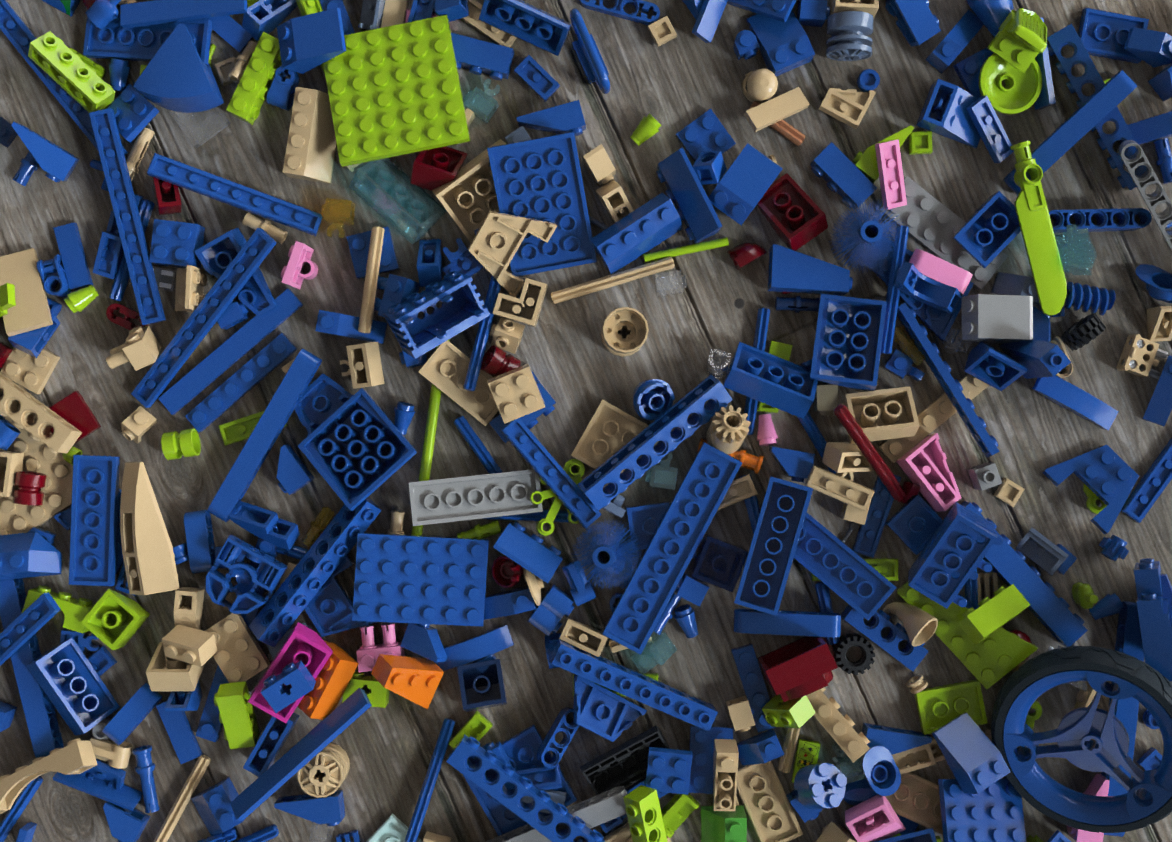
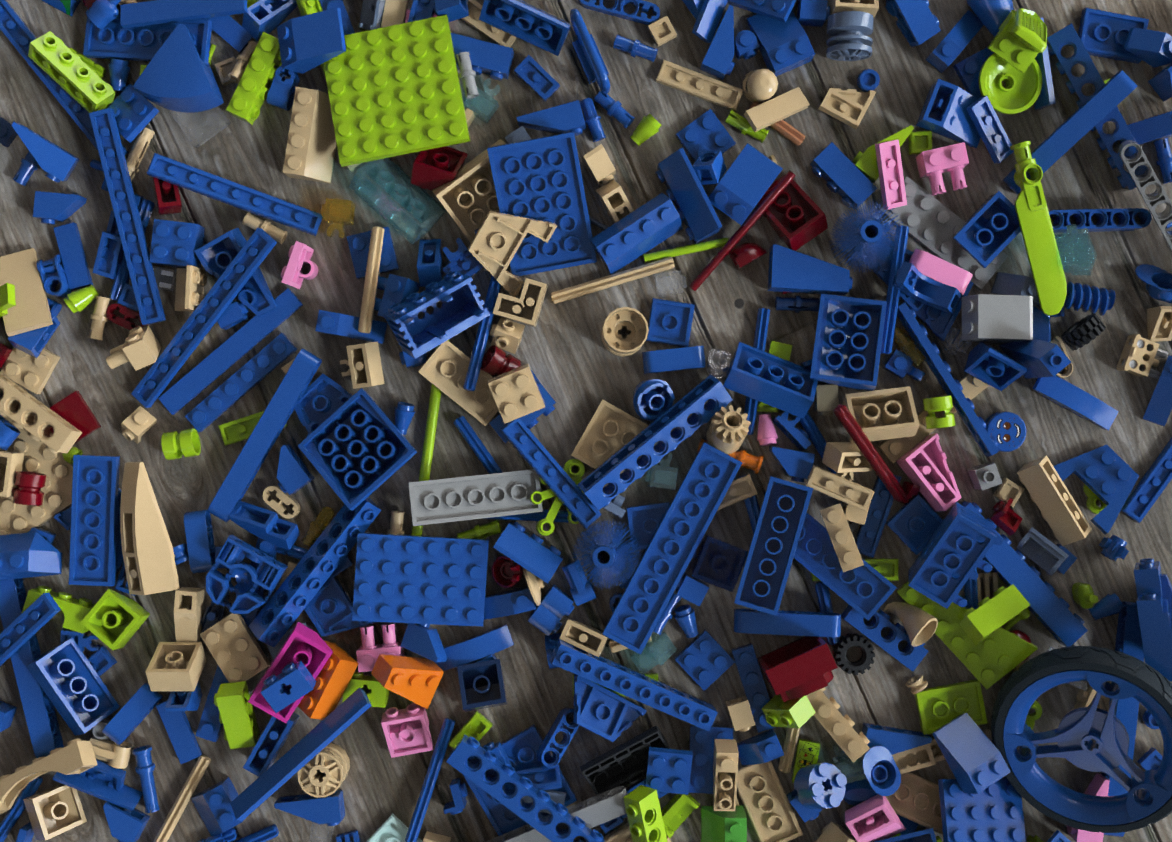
tan brick [162,624,217,667] -> none
none -> tan slope [23,784,87,841]
none -> blue slope [33,191,87,225]
none -> tan pin [88,296,110,340]
none -> blue plate [117,283,139,311]
none -> dark blue piece [201,595,229,632]
none -> tan beam [262,485,300,519]
none -> bright pink plate [381,703,434,758]
none -> blue bracket [443,778,468,815]
none -> light grey pin [456,52,479,99]
none -> blue axle [580,98,606,142]
none -> blue pin [594,91,635,128]
none -> blue pin [613,35,658,62]
none -> blue beam [642,346,706,374]
none -> blue tile [646,298,695,347]
none -> tan tile [656,60,744,112]
none -> blue plate [674,629,735,691]
none -> dark red piece [689,170,796,291]
none -> blue slope [700,4,735,80]
none -> lime pin [725,110,769,143]
none -> blue plate [772,411,812,451]
none -> tan plate [820,503,864,572]
none -> bright pink brick [915,142,969,196]
none -> lime wheel [923,395,956,429]
none -> blue head [984,412,1027,452]
none -> dark red bracket [990,497,1022,536]
none -> lime hand [1004,608,1030,631]
none -> tan brick [1017,455,1092,546]

